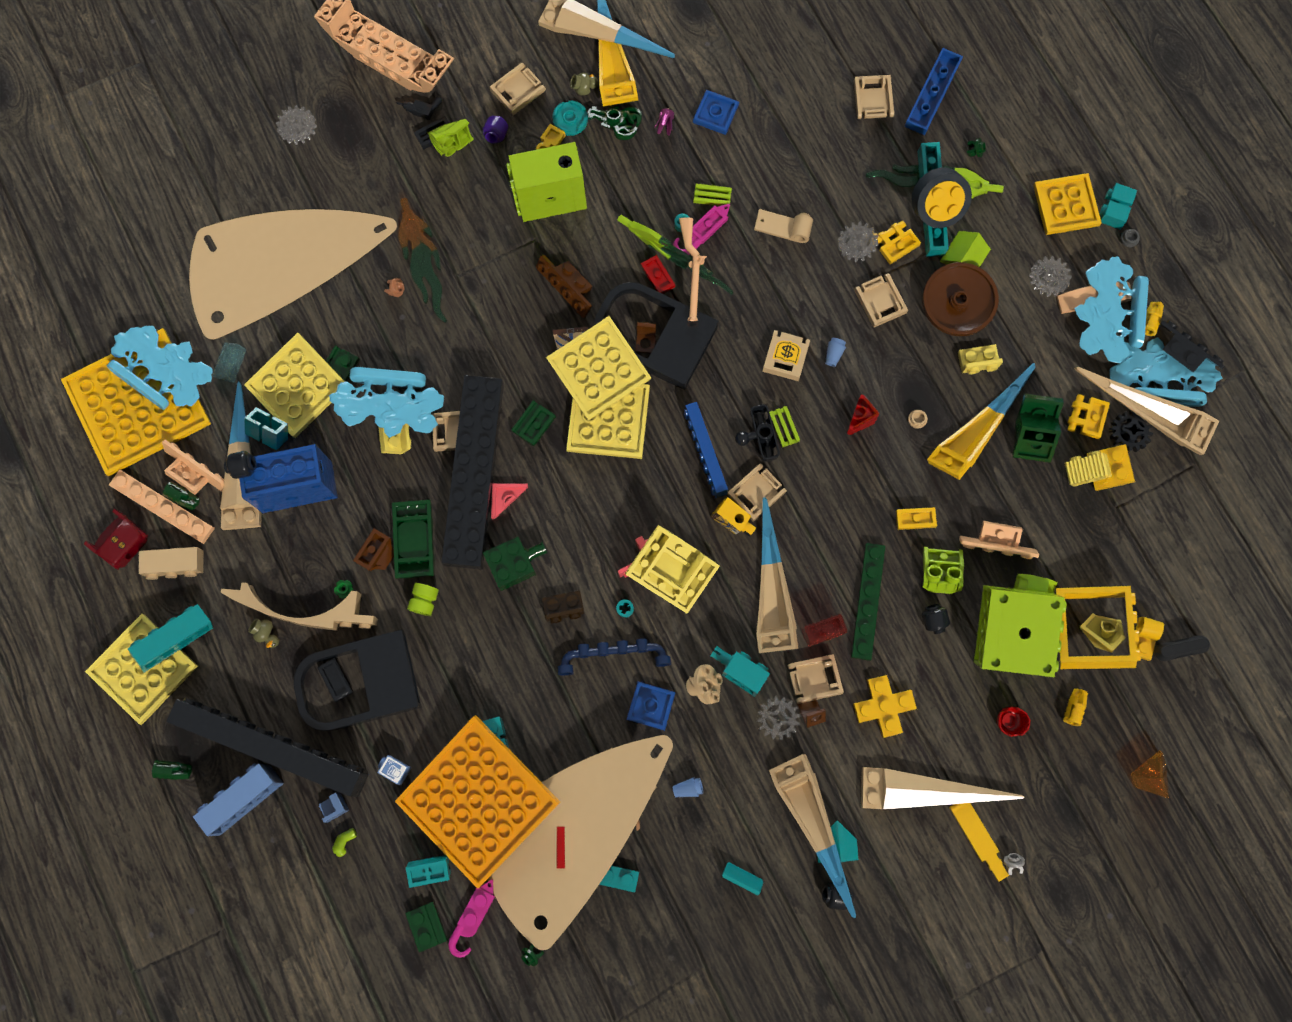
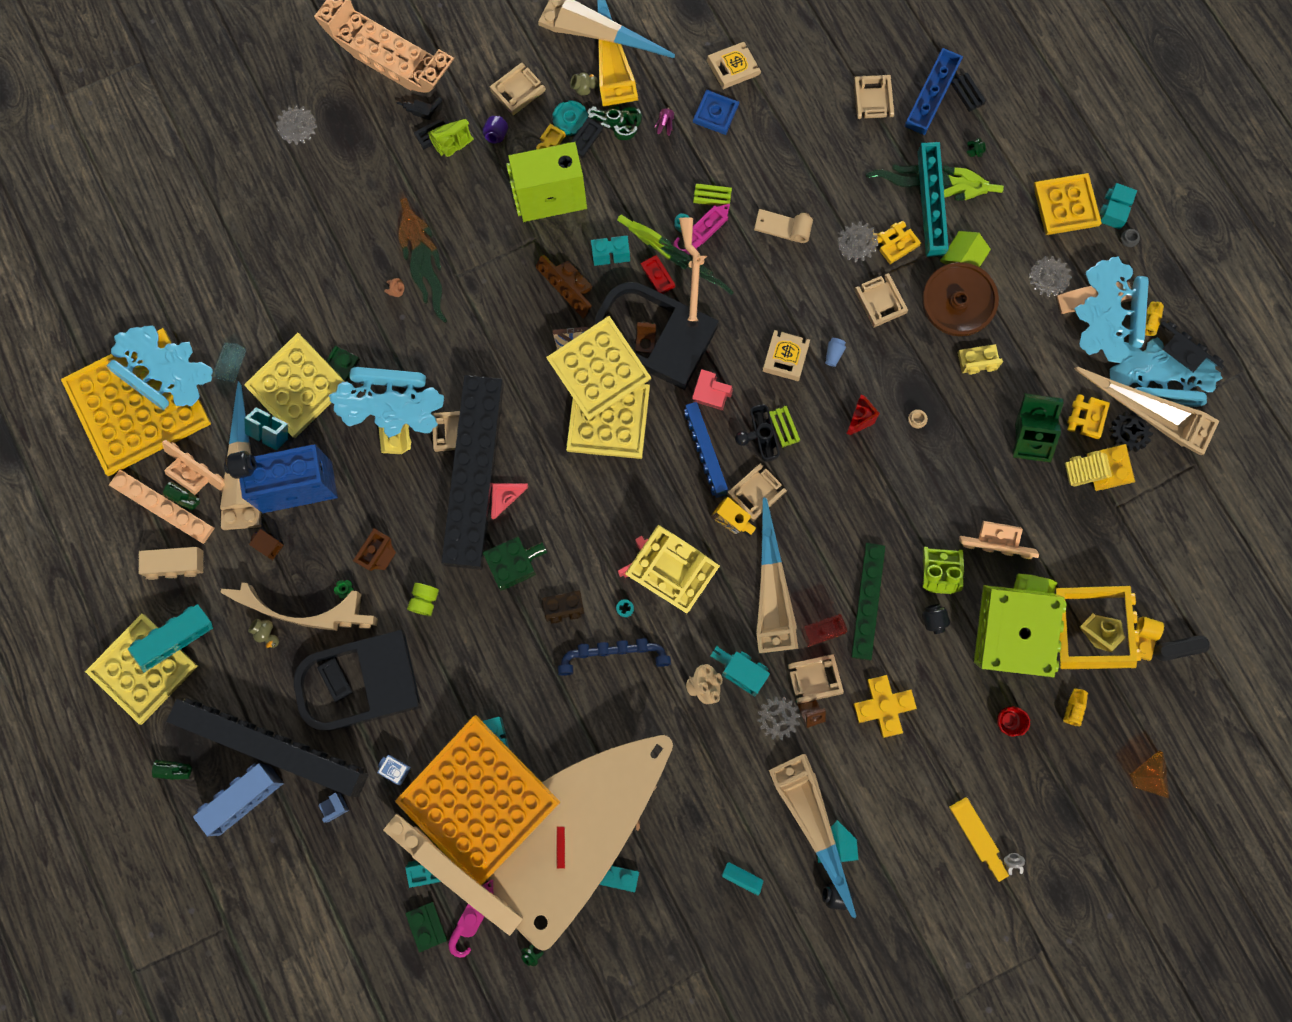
dark red piece [84,508,148,570] -> none
tan piece [189,209,397,339] -> none
lime arm [332,828,357,857] -> none
dark green slope [392,500,435,579] -> none
dark green plate [511,400,556,447] -> none
blue tile [627,681,676,731] -> none
medium blue cone [673,777,703,798] -> none
tan plate [861,767,1024,809] -> none
yellow plate [895,507,937,530] -> none
wheel [912,168,972,228] -> none
yellow plate [927,363,1035,480] -> none
none -> reddish brown brick [249,529,284,561]
none -> tan slope [383,814,523,936]
none -> black plate [570,117,603,158]
none -> teal piece [591,235,630,266]
none -> coral plate [692,369,733,410]
none -> tan container [707,42,761,89]
none -> black tile [951,72,986,112]

